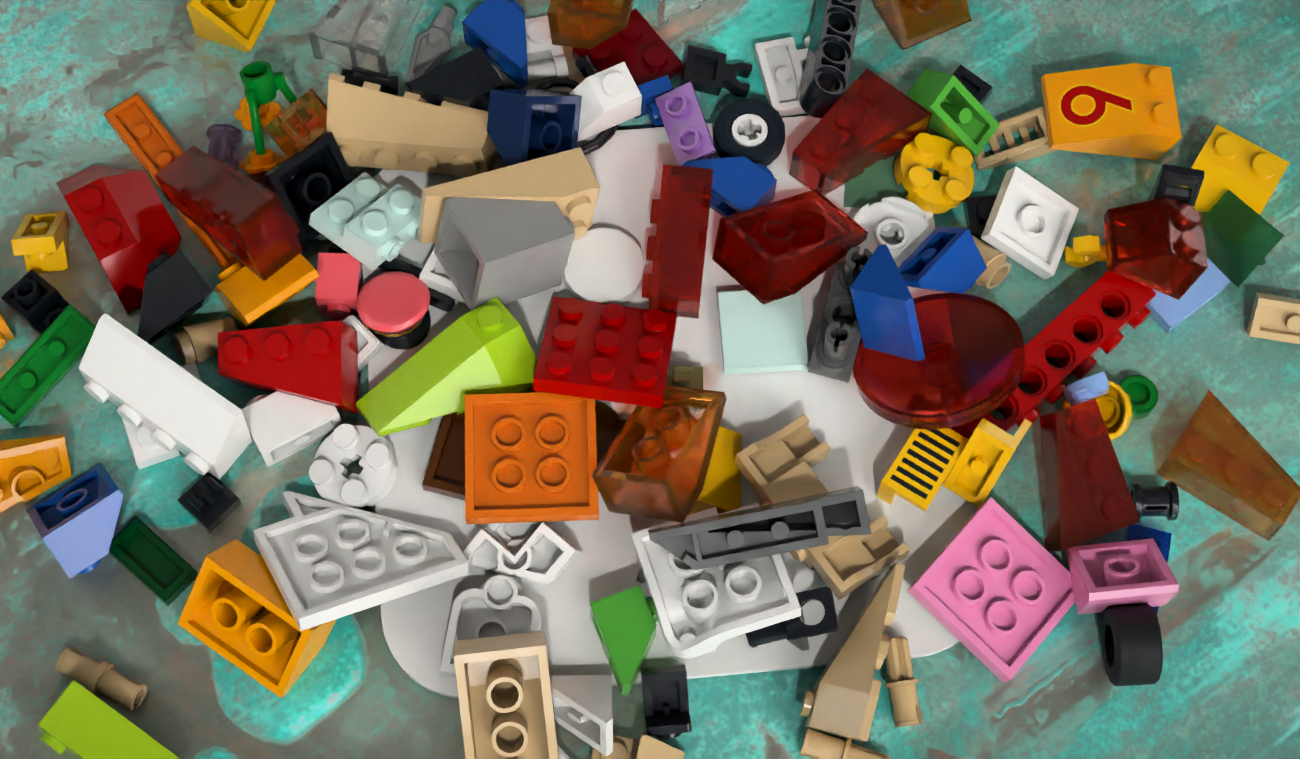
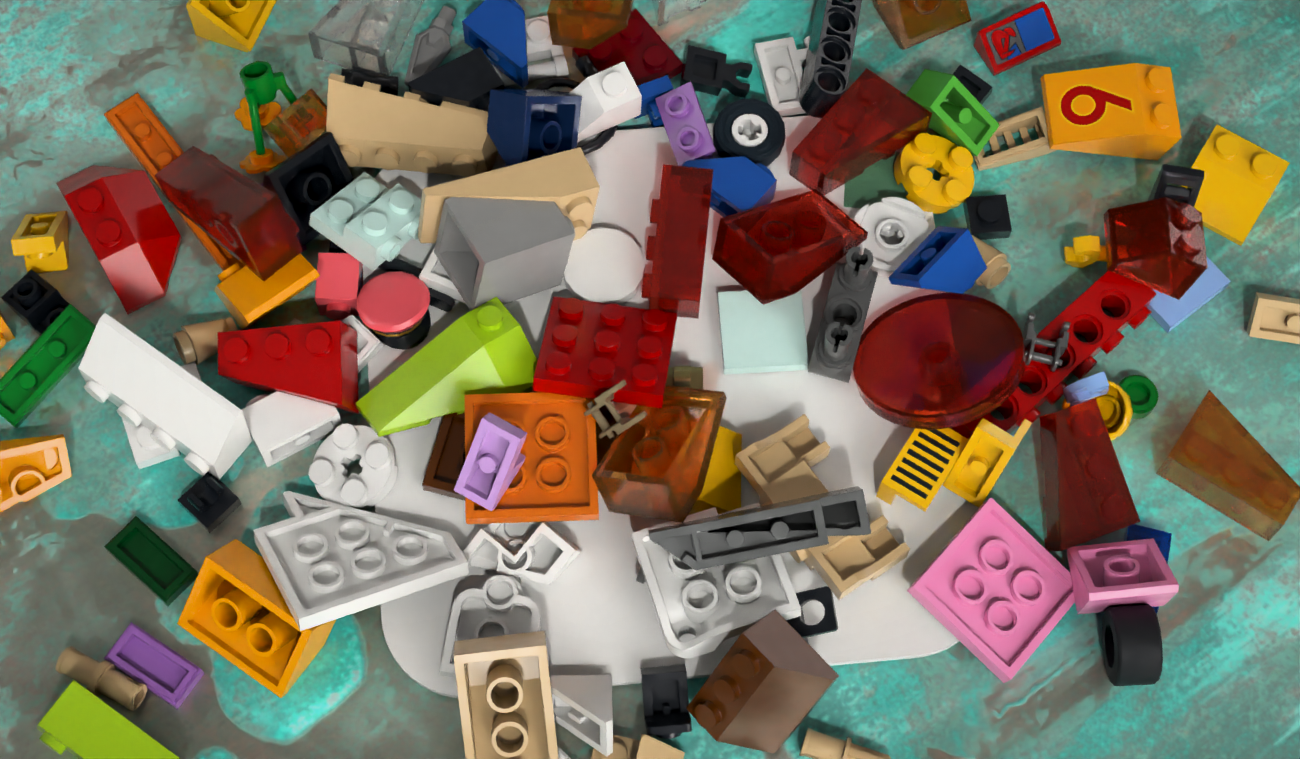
slope [26,463,124,578] -> none
black slope [137,250,213,345] -> none
clear purple bush [202,124,243,177] -> none
bright green slope [590,585,659,696] -> none
tan wedge [799,563,905,741] -> none
blue slope [850,244,925,361] -> none
tan axle [884,636,923,728] -> none
white plate [981,167,1079,280] -> none
black bush [1127,482,1179,521] -> none
clear green piece [1183,189,1285,287] -> none
none -> medium lavender tile [104,622,205,710]
none -> lavender slope [454,412,528,511]
none -> dark tan piece [583,379,648,439]
none -> reddish brown slope [686,609,839,753]
none -> slope [974,1,1061,76]
none -> dark grey piece [1021,313,1070,372]

